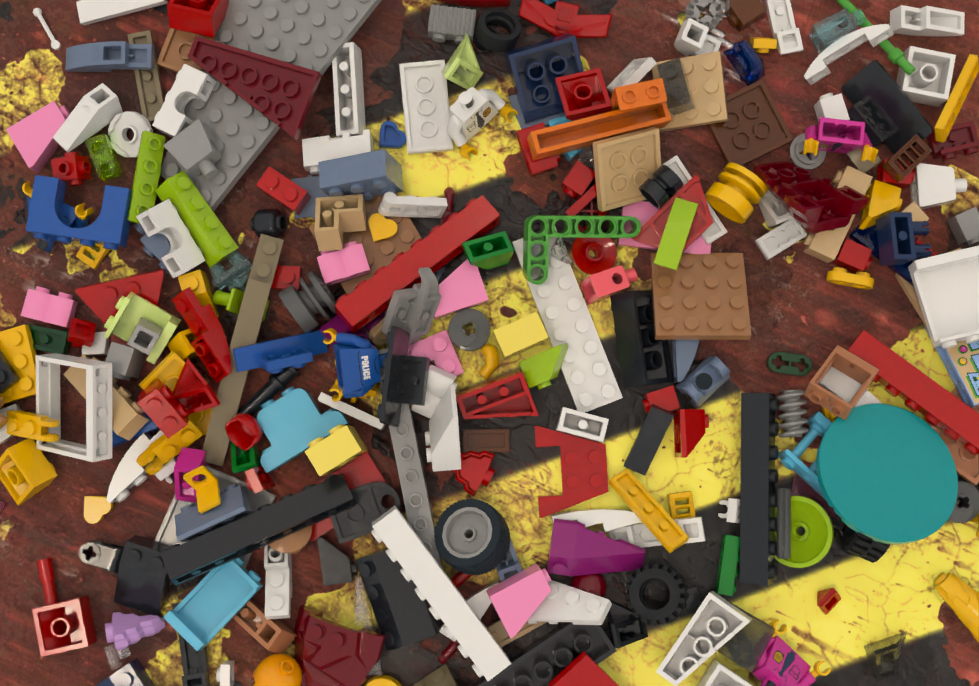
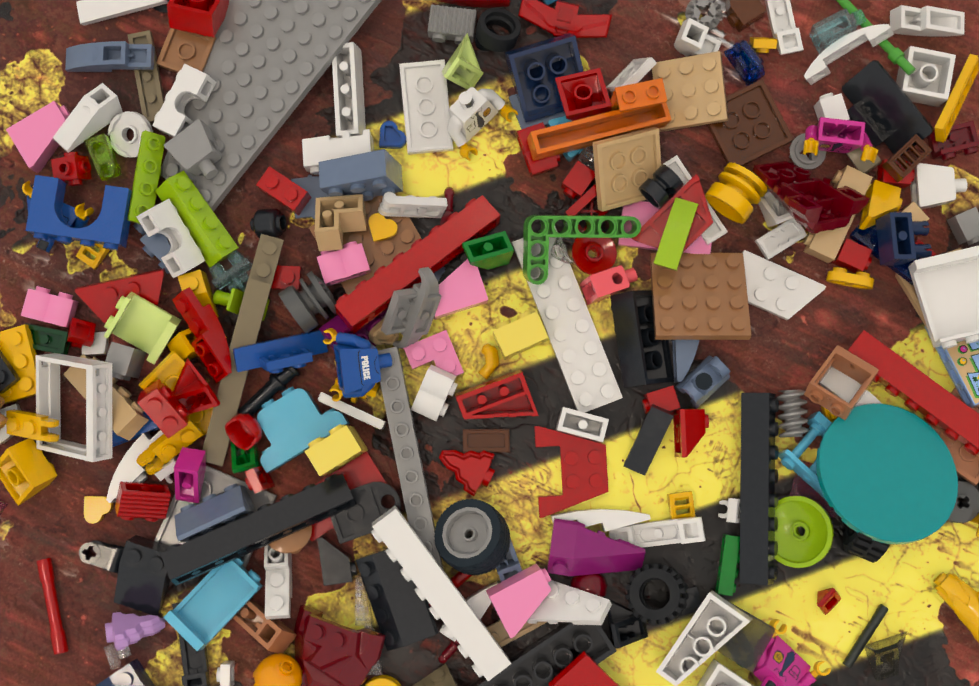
red slope [32,595,97,657] -> none
white hinge [33,8,61,50] -> none
light grey brick [127,317,163,355] -> none
yellow bracket [183,465,221,513] -> none
dark red wing [188,36,322,140] -> none
black bracket [377,326,430,427] -> none
white slope [425,384,461,472] -> none
dark grey piece [448,308,490,351] -> none
lime slope [519,343,569,390] -> none
yellow tile [608,468,689,553] -> none
clear smoke brick [657,58,696,115] -> none
dark green beam [766,352,812,376] -> none
dark grey axle [777,488,791,559] -> none
none -> red brick [115,481,171,522]
none -> white wing [742,250,826,320]
none -> pearl dark grey bar [843,604,889,669]

